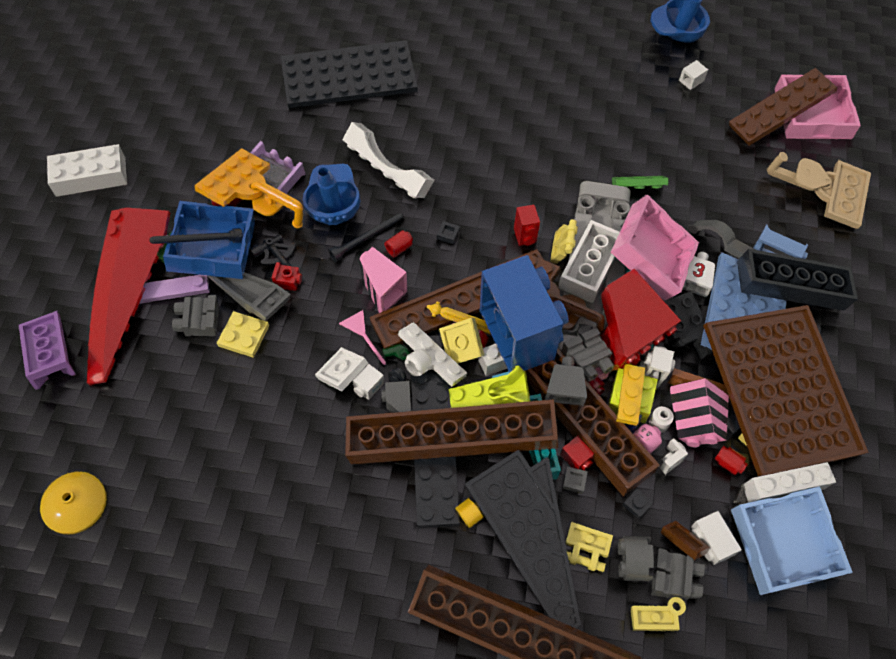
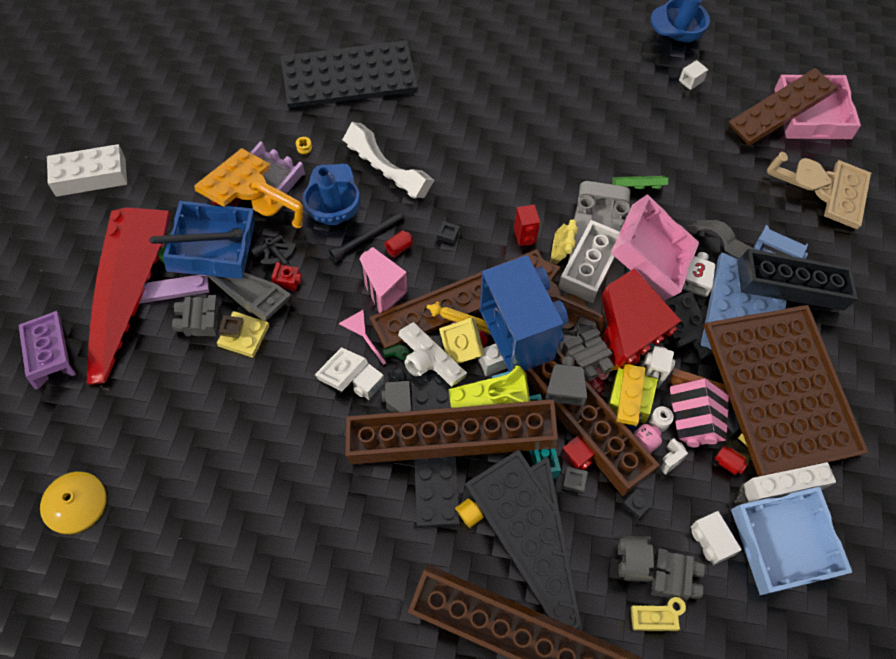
light yellow plate [565,522,613,572] -> none
reddish brown tile [661,521,710,560] -> none
none -> dark brown plate [219,315,244,338]
none -> yellow bush [296,137,312,154]

